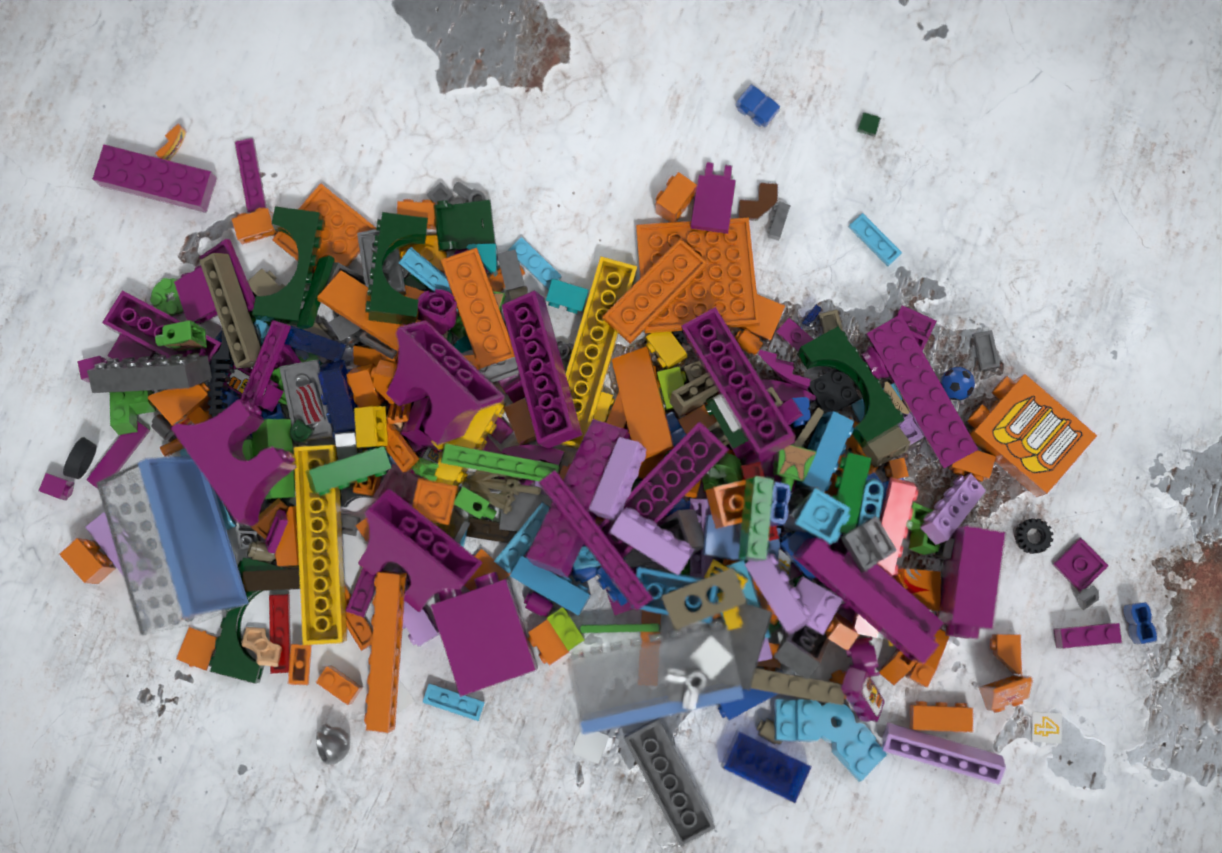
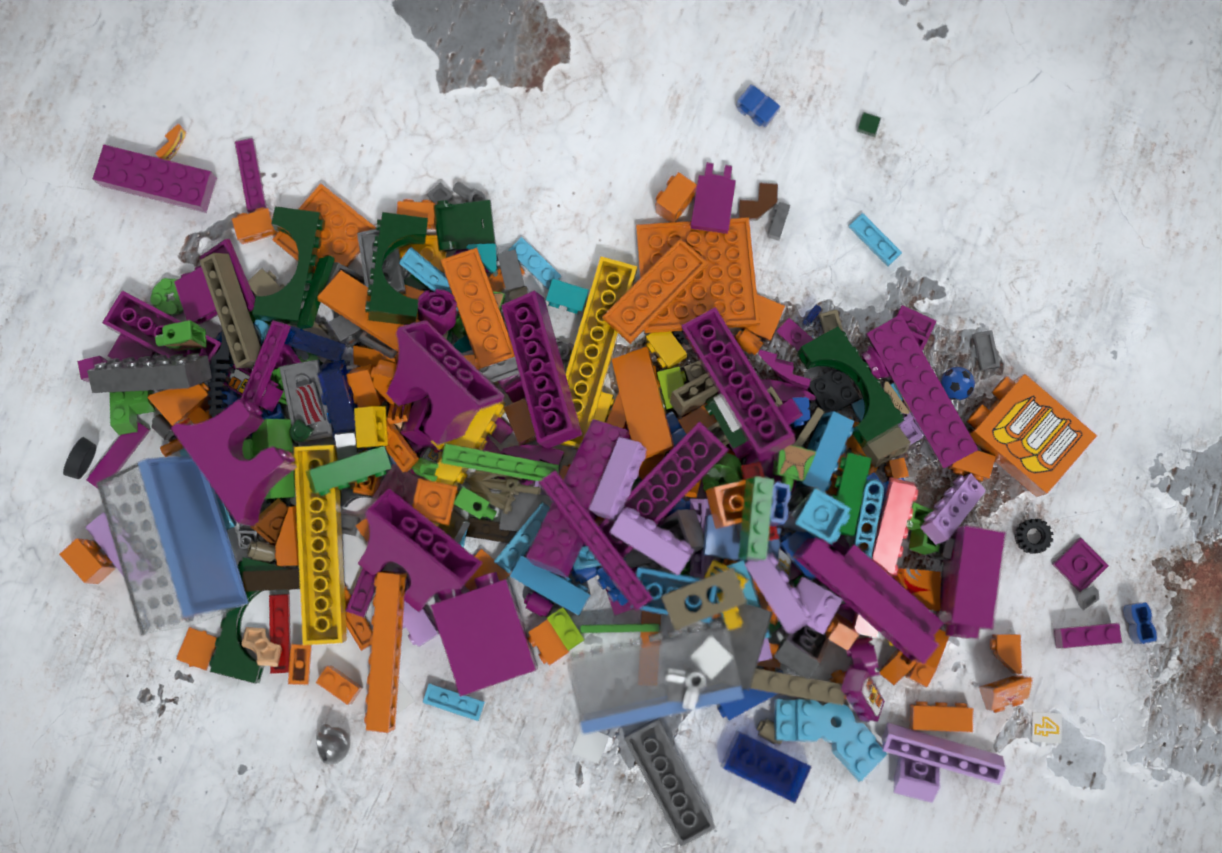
magenta brick [38,473,74,501] -> none
magenta tile [265,510,288,554] -> none
flat silver slope [841,516,897,573] -> none
none -> lavender slope [894,756,940,803]

